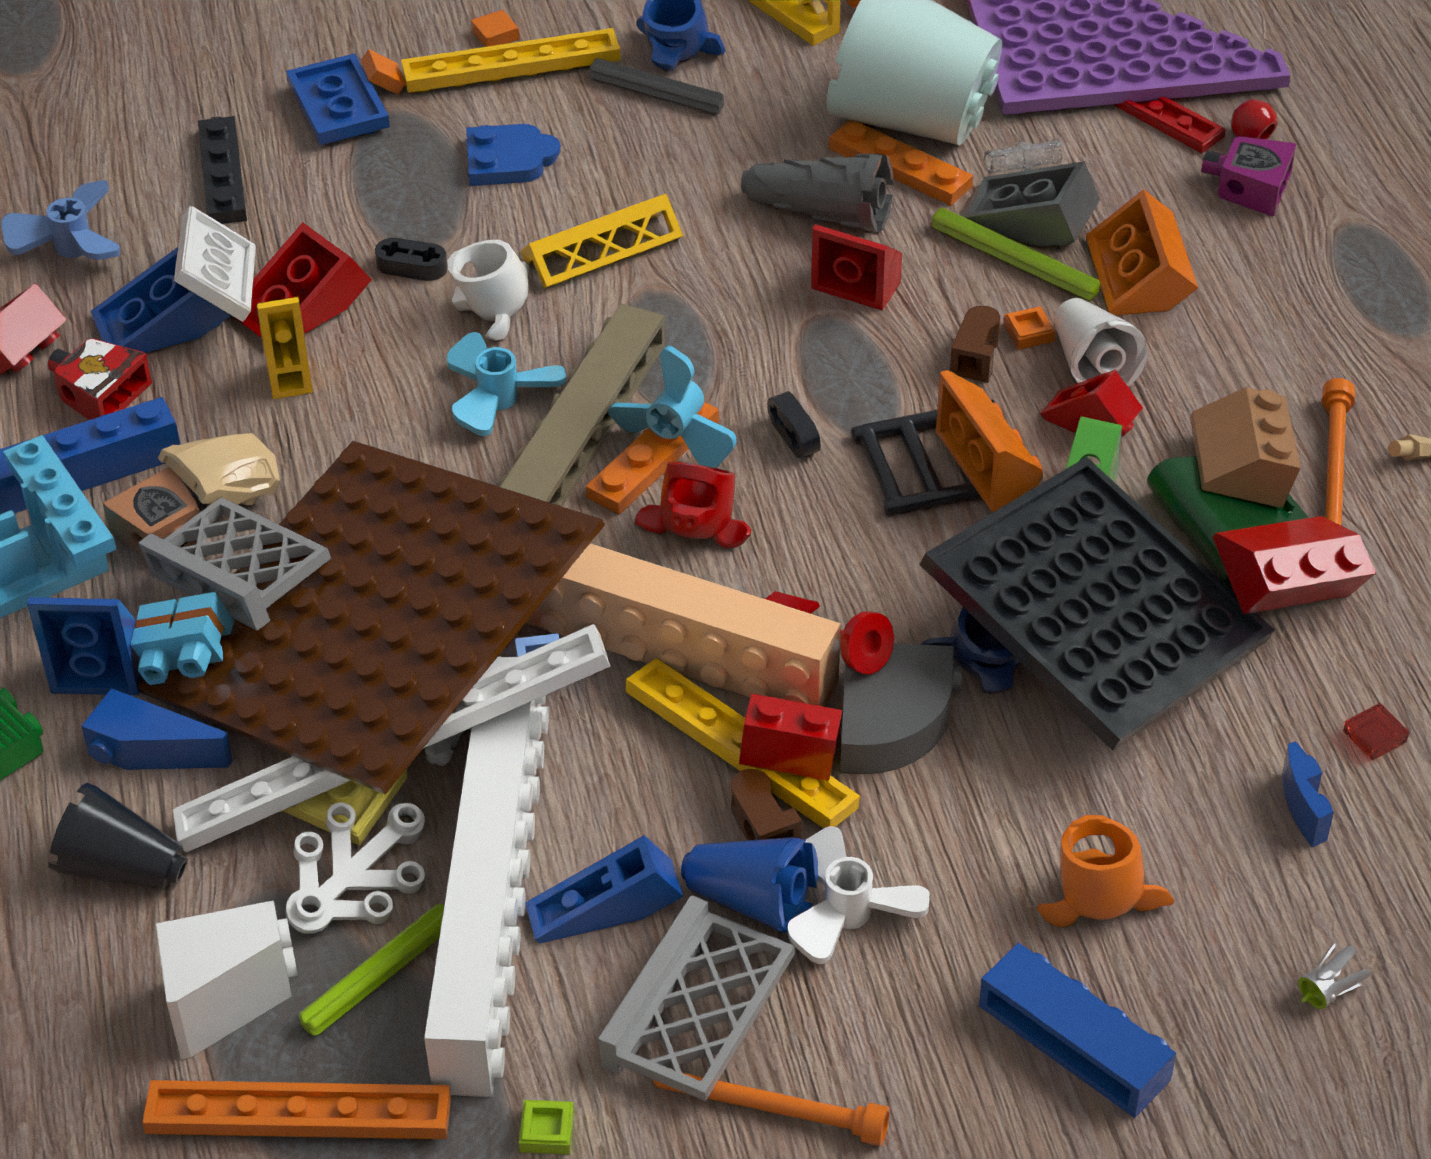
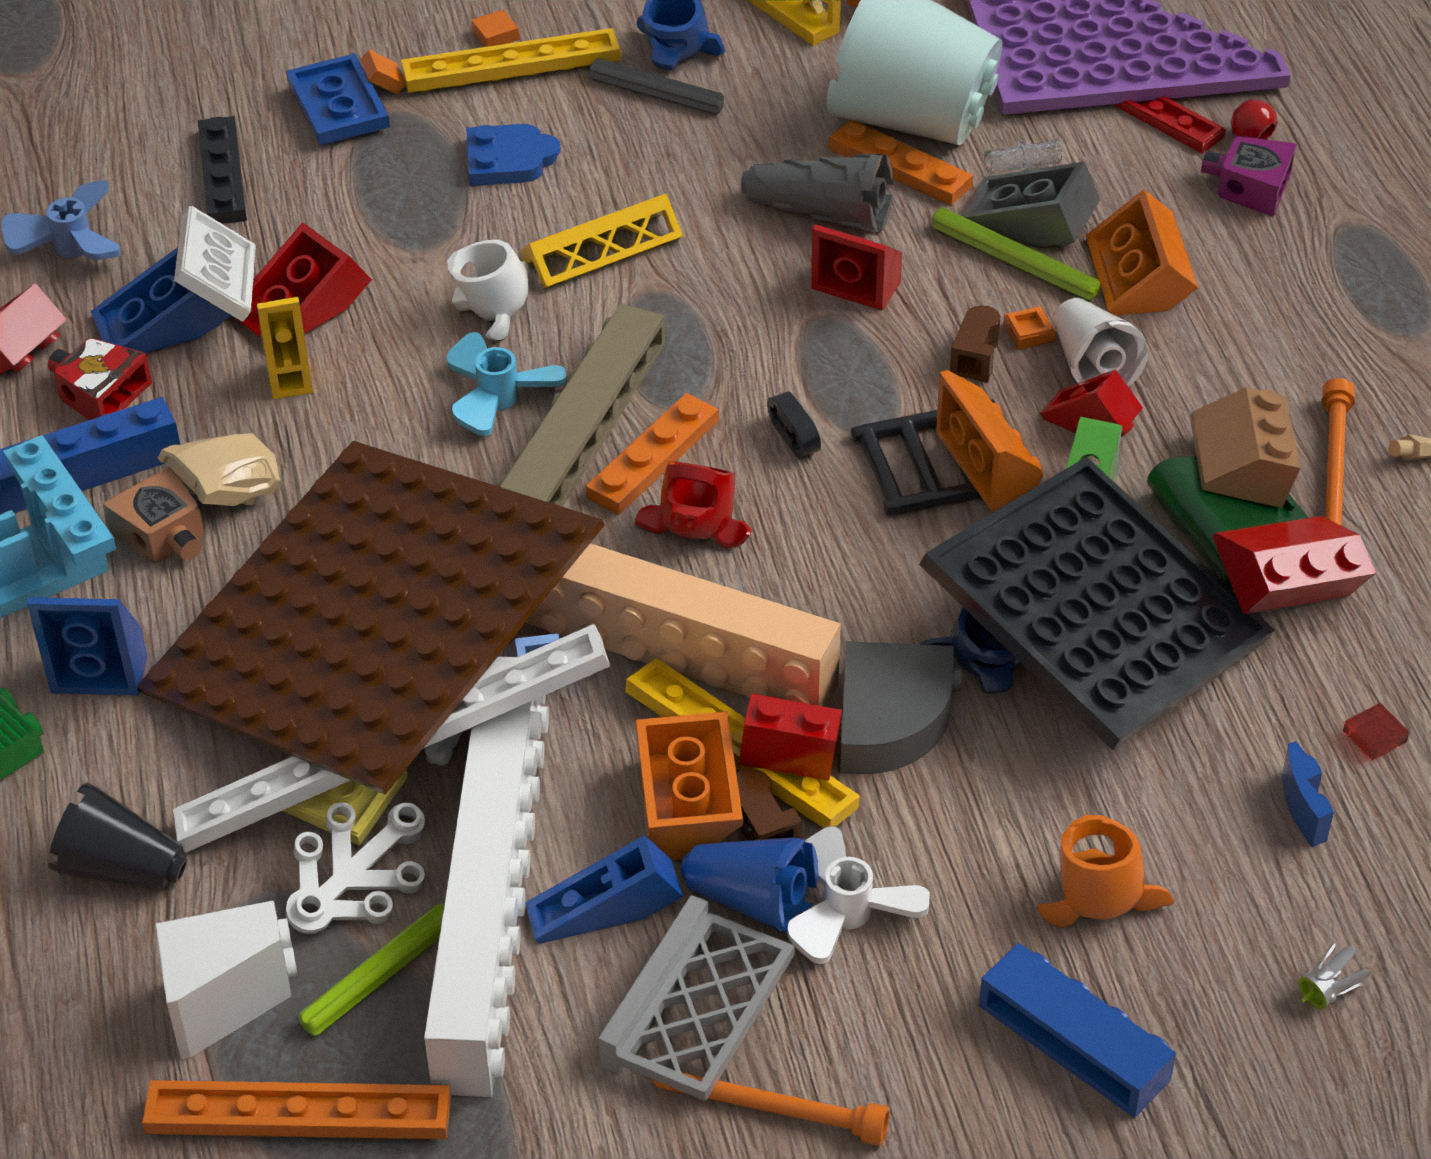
blue slope [81,688,233,770] -> none
medium azure hips [131,592,234,685] -> none
light grey fence [138,497,331,631] -> none
black beam [375,238,448,281] -> none
lime tile [519,1100,575,1155] -> none
medium azure piece [608,346,737,468] -> none
red piece [765,591,895,674] -> none
none -> orange slope [636,711,743,861]

